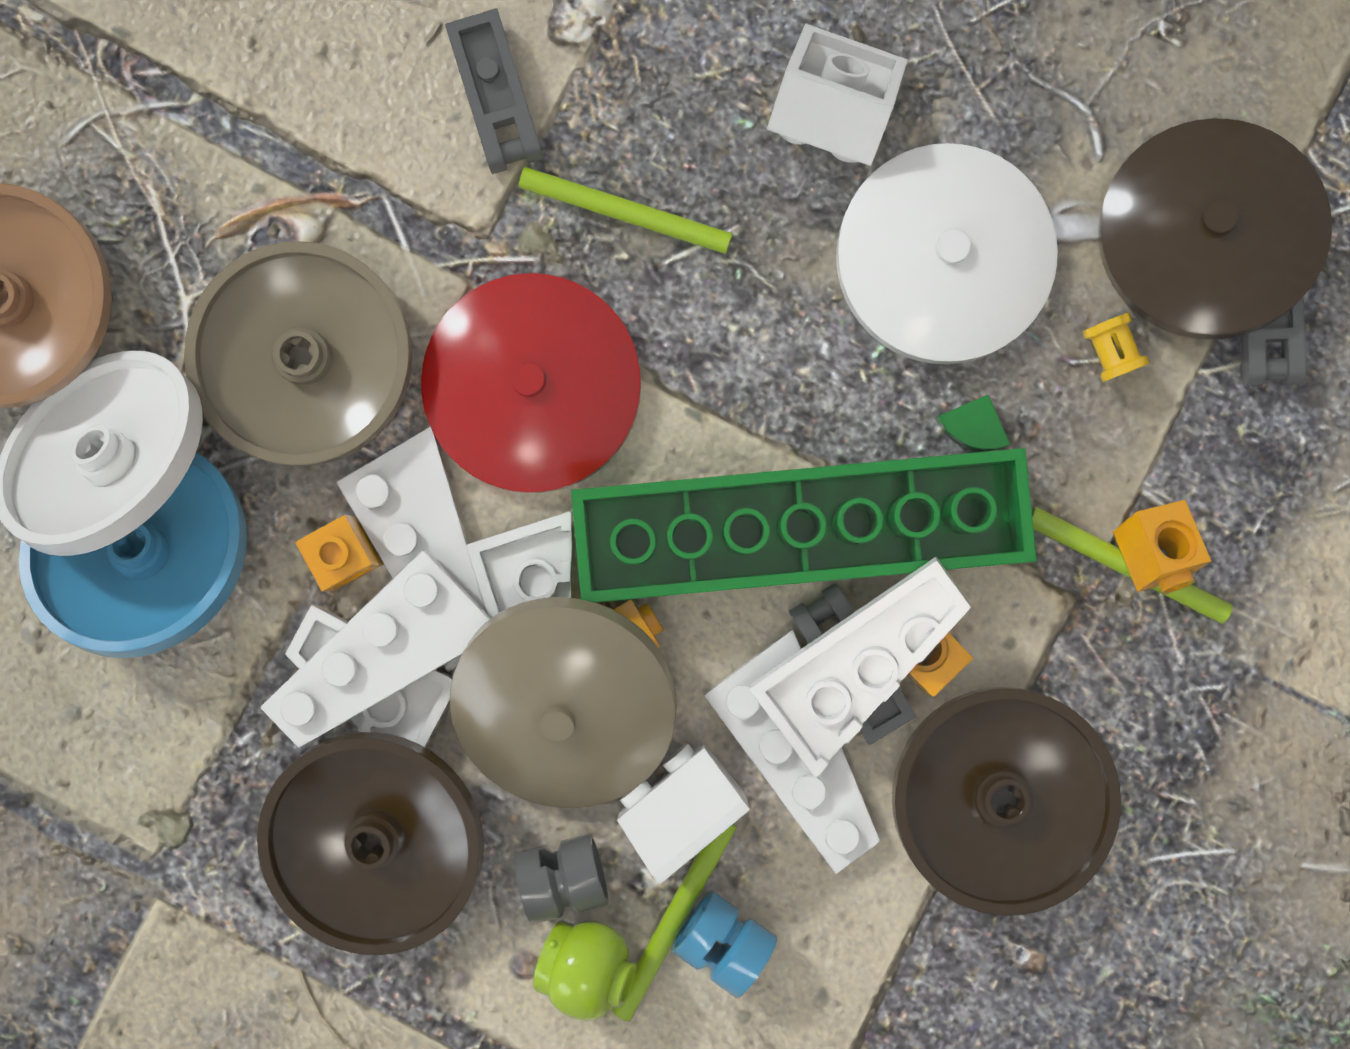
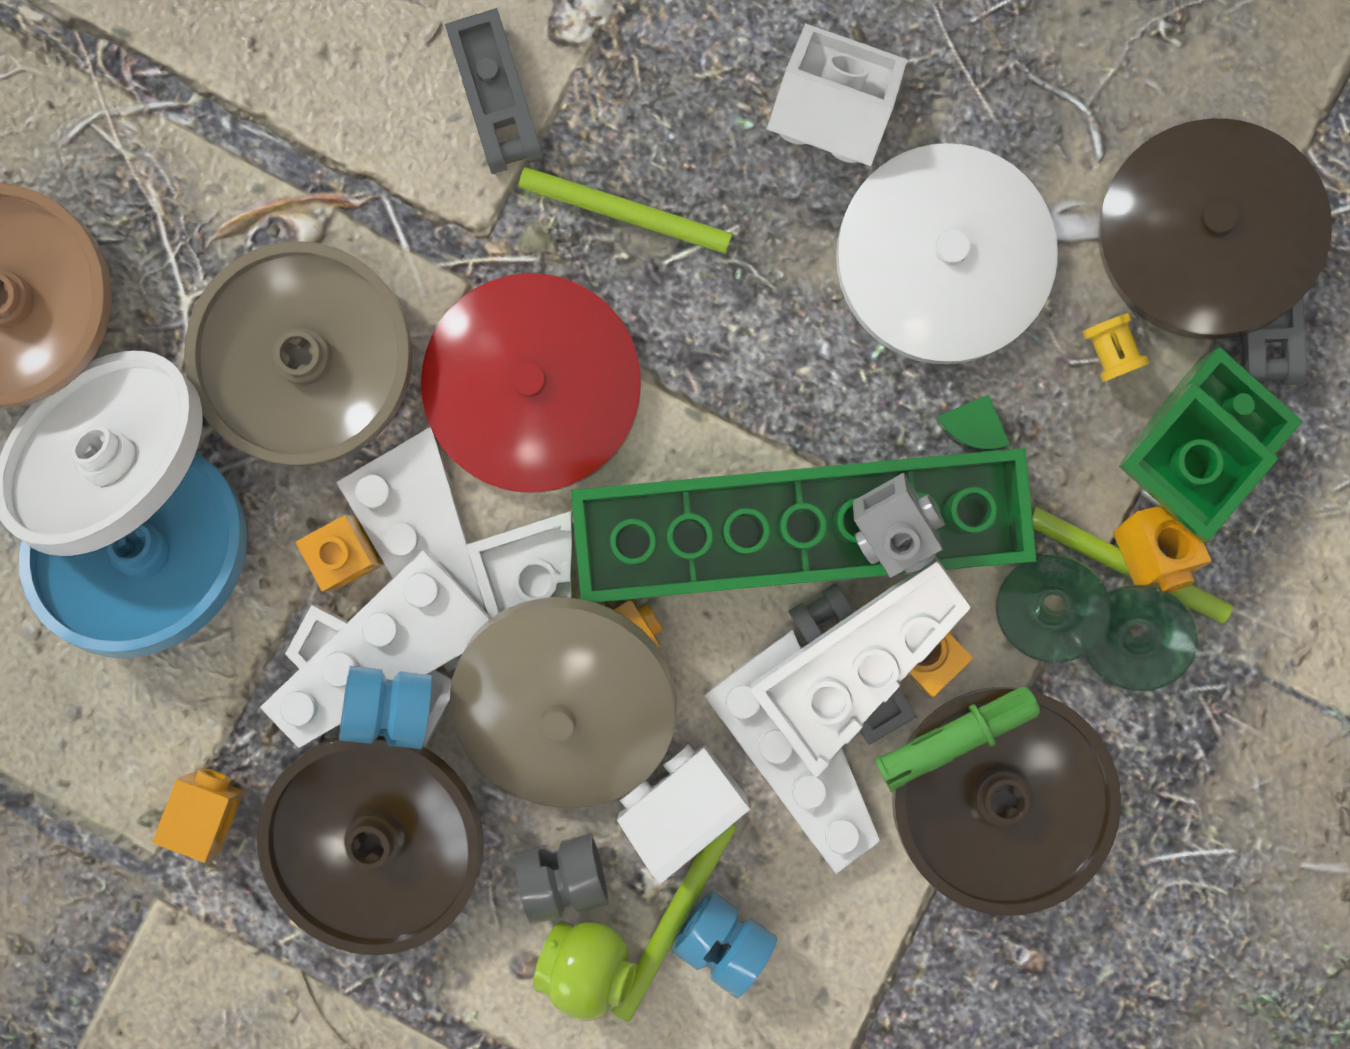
none -> light orange brick [152,768,244,863]
none -> dark azure wheel [339,666,432,749]
none -> light grey brick [853,473,945,578]
none -> bright green axle [874,686,1040,792]
none -> clear green dish [996,554,1111,663]
none -> clear green dish [1082,585,1198,691]
none -> green slope [1119,347,1303,543]

